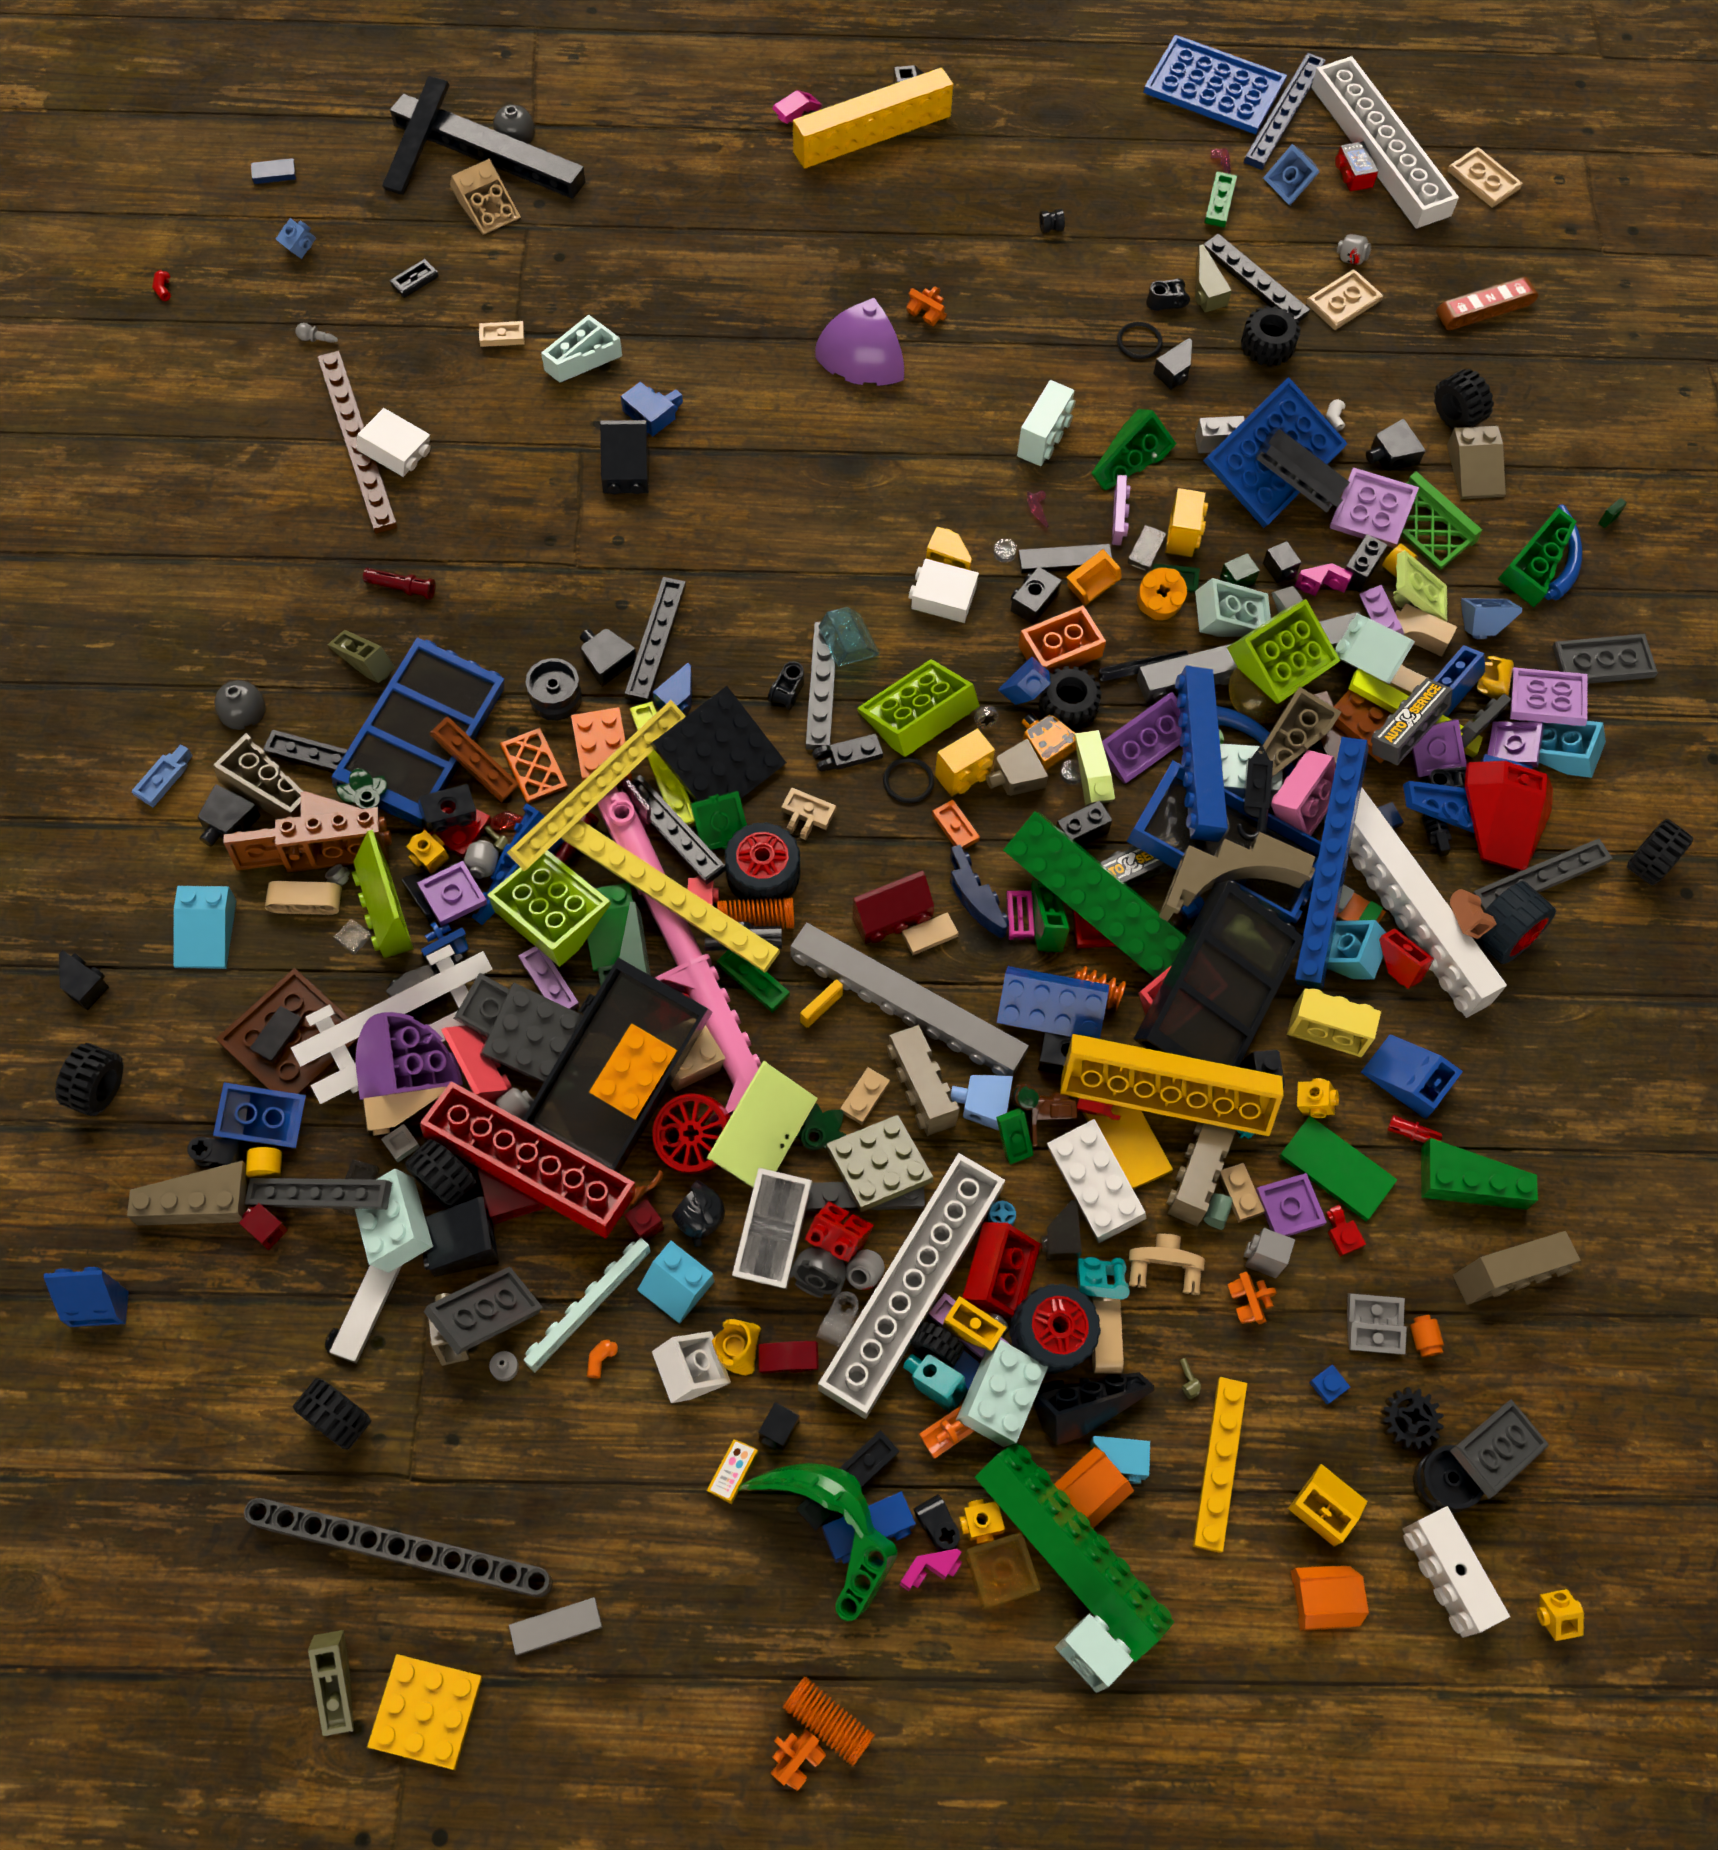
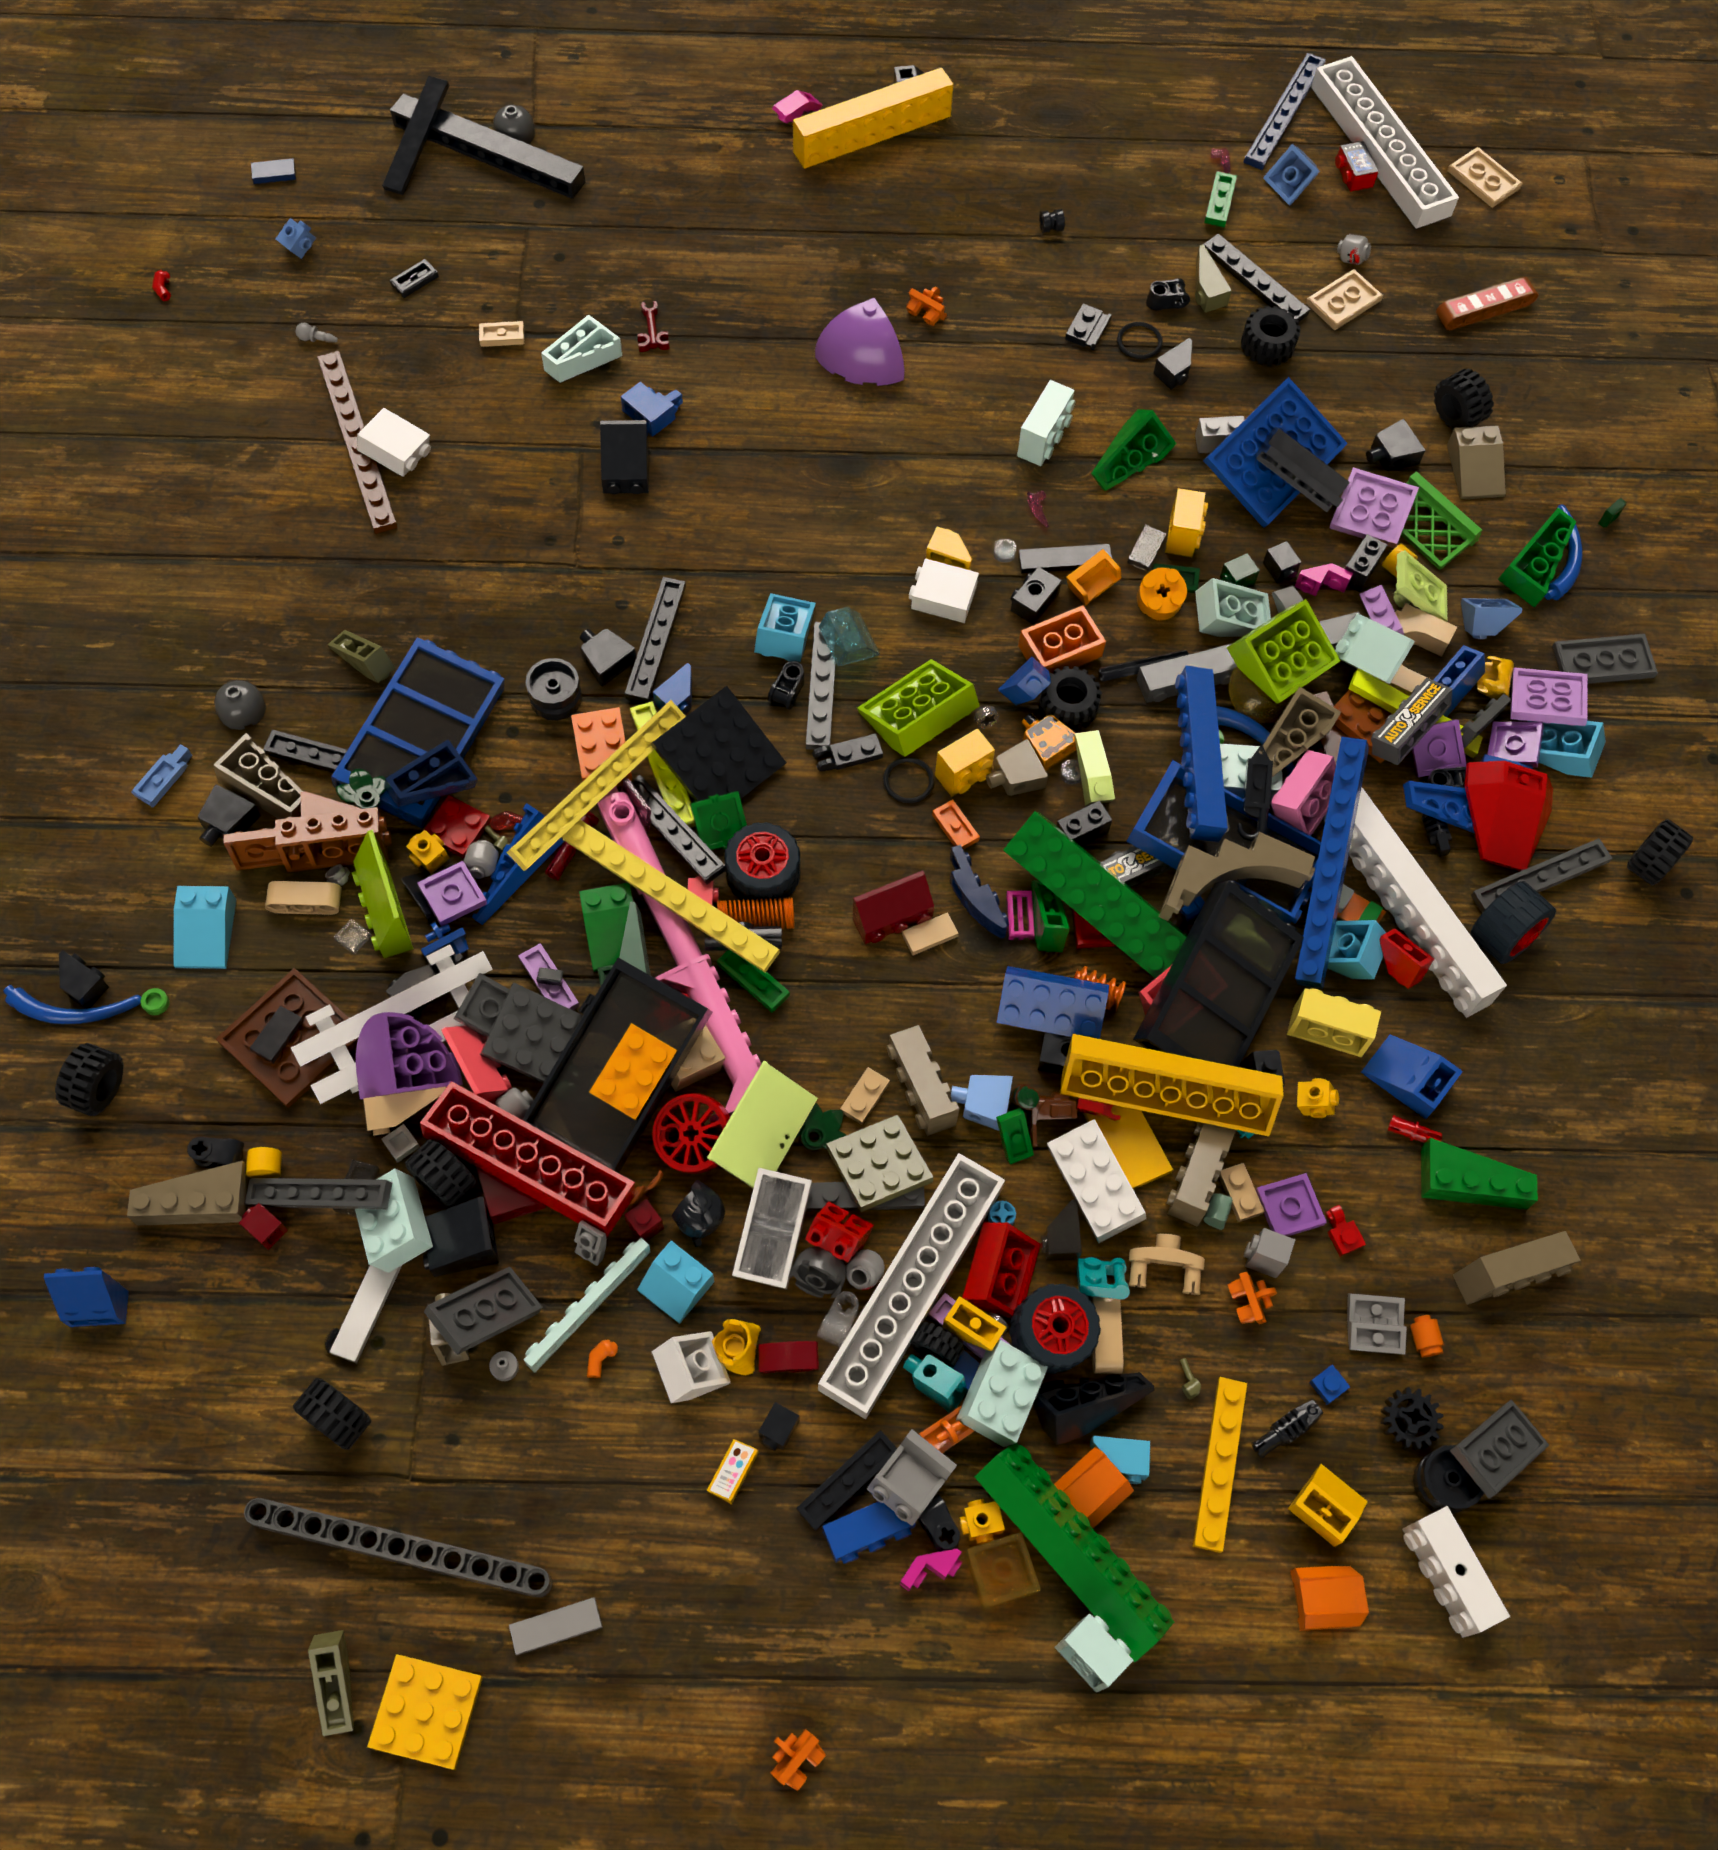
blue slope [213,1082,306,1148] -> none
dark red pin [363,568,436,600] -> none
black brick [418,784,476,833] -> none
dark orange tile [429,716,519,803] -> none
tan slope [450,159,521,235] -> none
lime slope [487,850,611,967] -> none
orange window [500,728,568,804] -> none
green piece [738,1463,898,1621] -> none
tan hinge [781,788,836,840] -> none
orange piece [783,1676,875,1767] -> none
light grey brick [791,922,1029,1076] -> none
yellow tile [800,979,843,1028] -> none
medium lavender slope [1102,692,1182,784] -> none
lavender plate [1112,475,1130,545] -> none
plate [1143,35,1287,134] -> none
green tile [1279,1116,1397,1222] -> none
white arm [1326,399,1345,431] -> none
dark blue tile [1377,802,1404,829] -> none
nougat leg [1450,889,1497,939] -> none
yellow brick [1537,1589,1584,1641] -> none
none -> blue animal [3,985,141,1024]
none -> bright green tile [141,988,169,1015]
none -> dark blue wedge [384,739,478,807]
none -> dark grey piece [536,968,564,986]
none -> light grey slope [574,1220,607,1266]
none -> dark red bar [637,301,670,352]
none -> medium azure slope [754,593,816,662]
none -> light grey panel [867,1429,957,1526]
none -> plate [1065,304,1112,351]
none -> black hinge [1251,1400,1323,1458]

